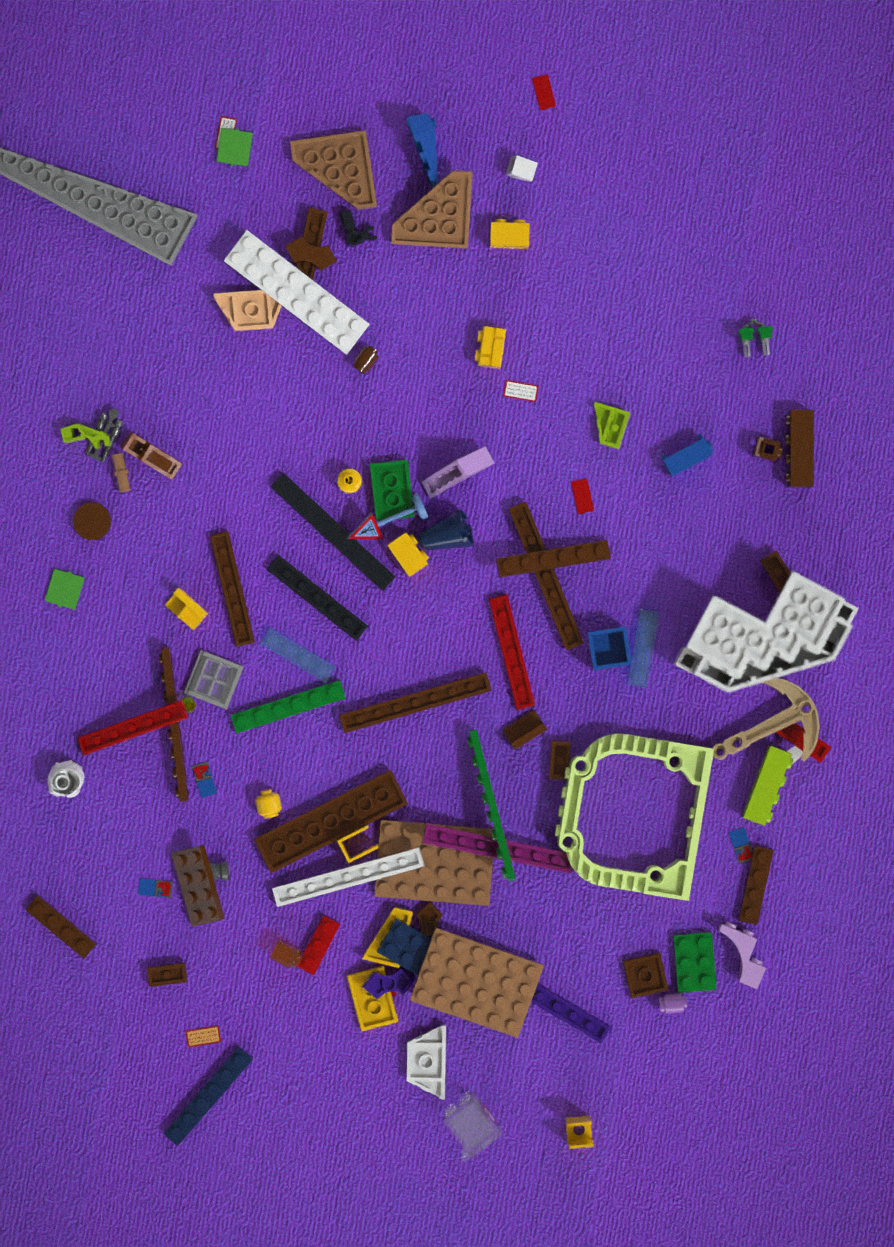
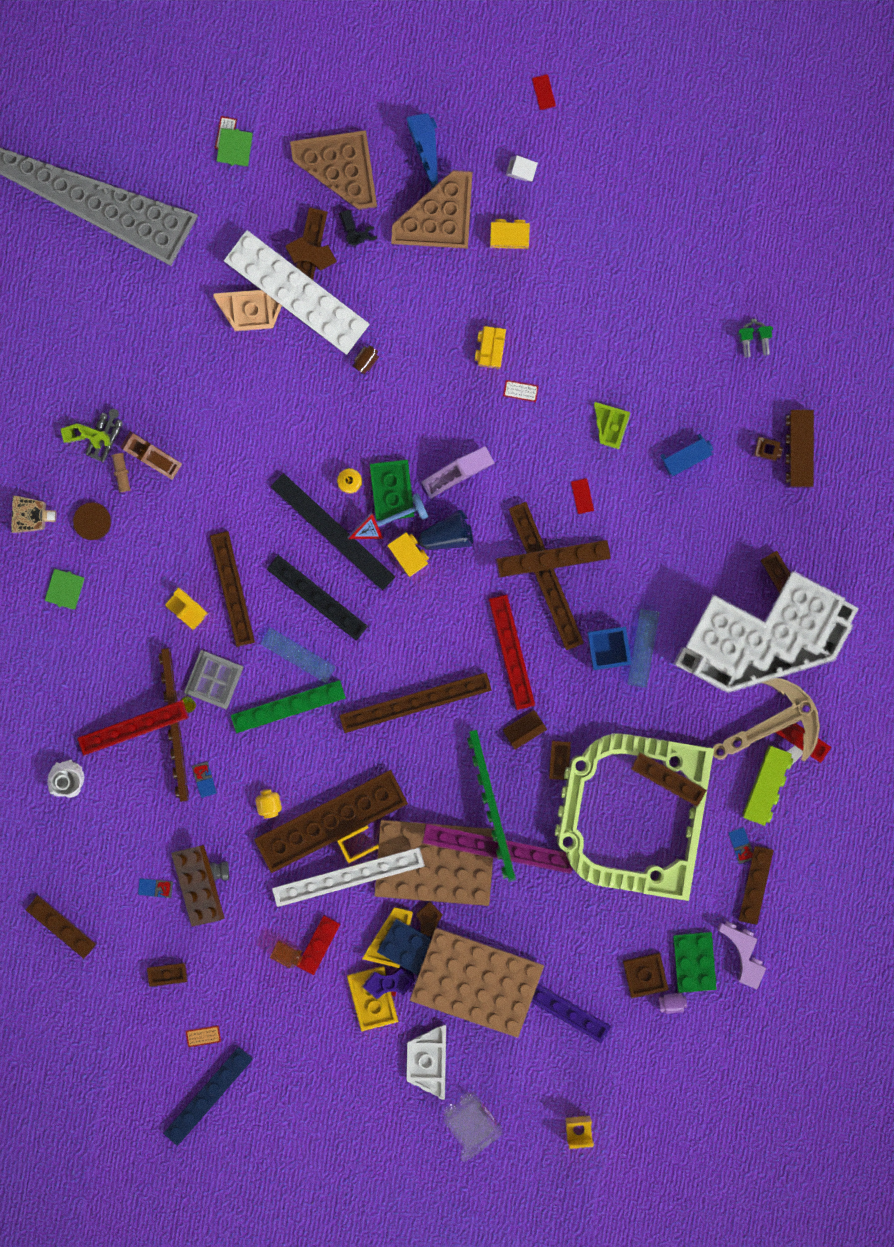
none -> torso [11,496,57,533]
none -> reddish brown plate [630,752,707,807]

